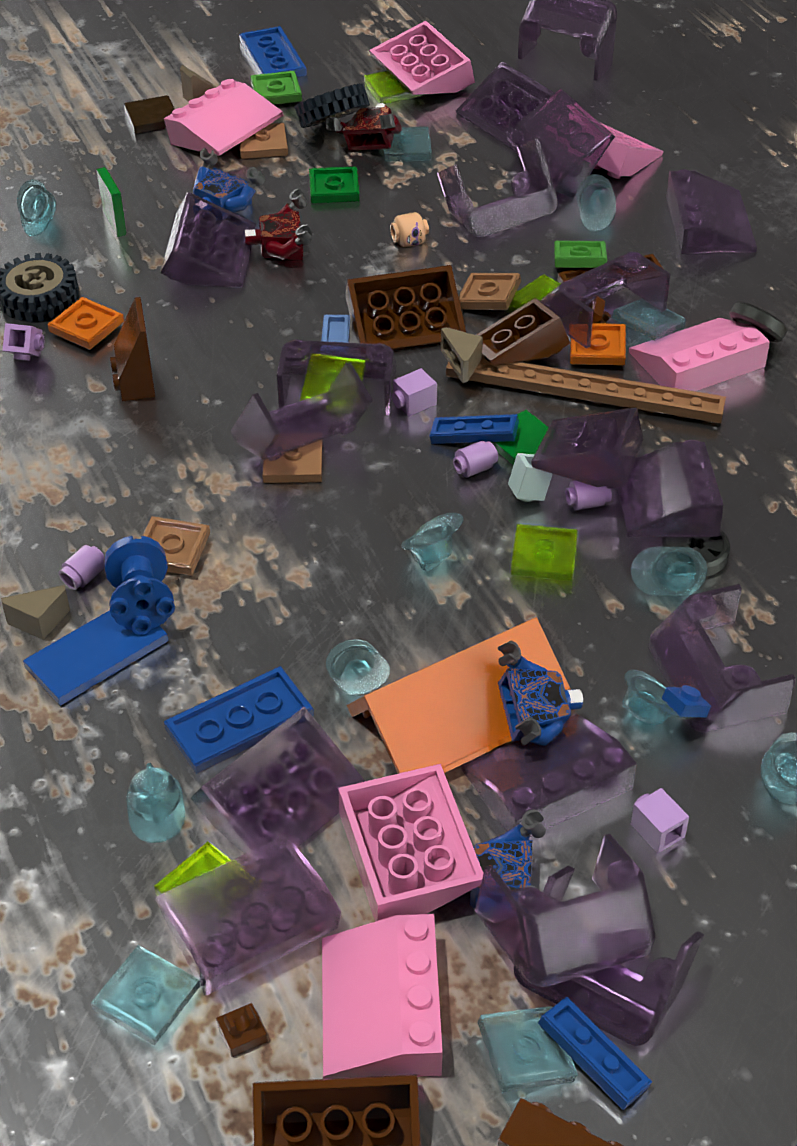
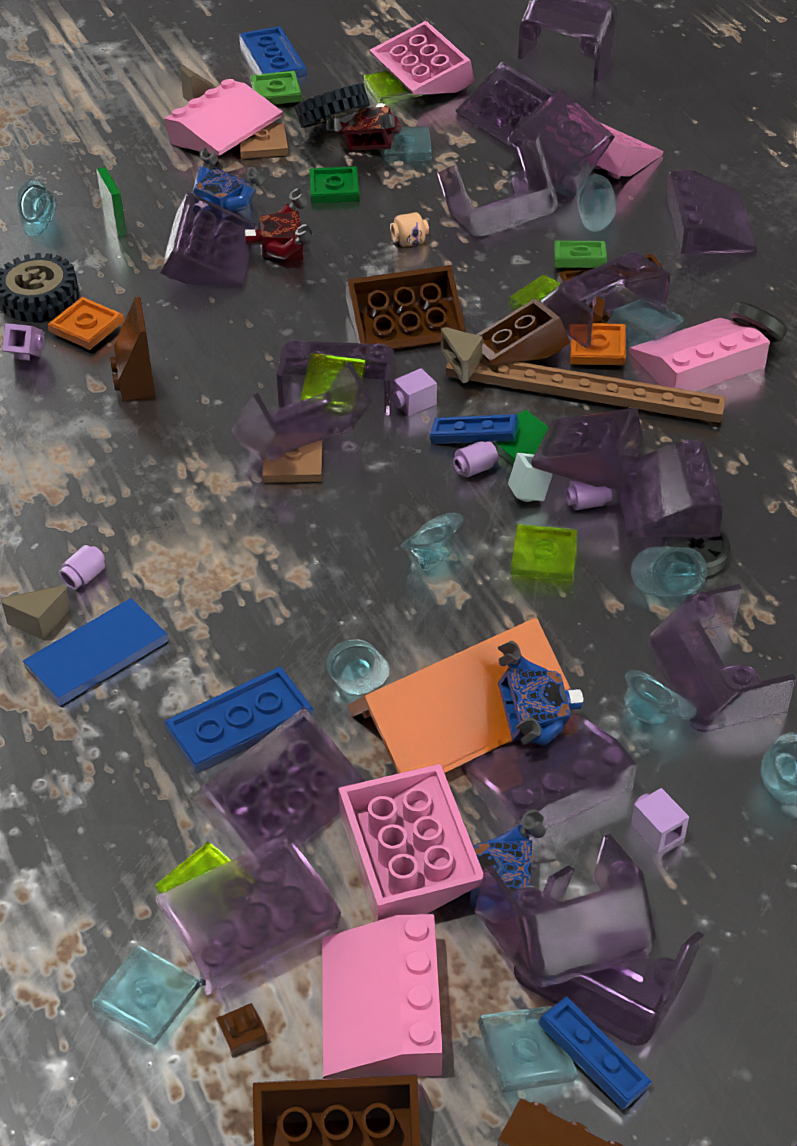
blue piece [104,536,175,635] -> none
dark brown tile [124,95,175,134] -> none
clear light blue piece [126,763,185,843] -> none
medium nougat plate [143,516,210,576] -> none
medium blue tile [321,315,350,356] -> none
medium nougat plate [458,273,521,310] -> none
blue plate [662,685,711,717] -> none

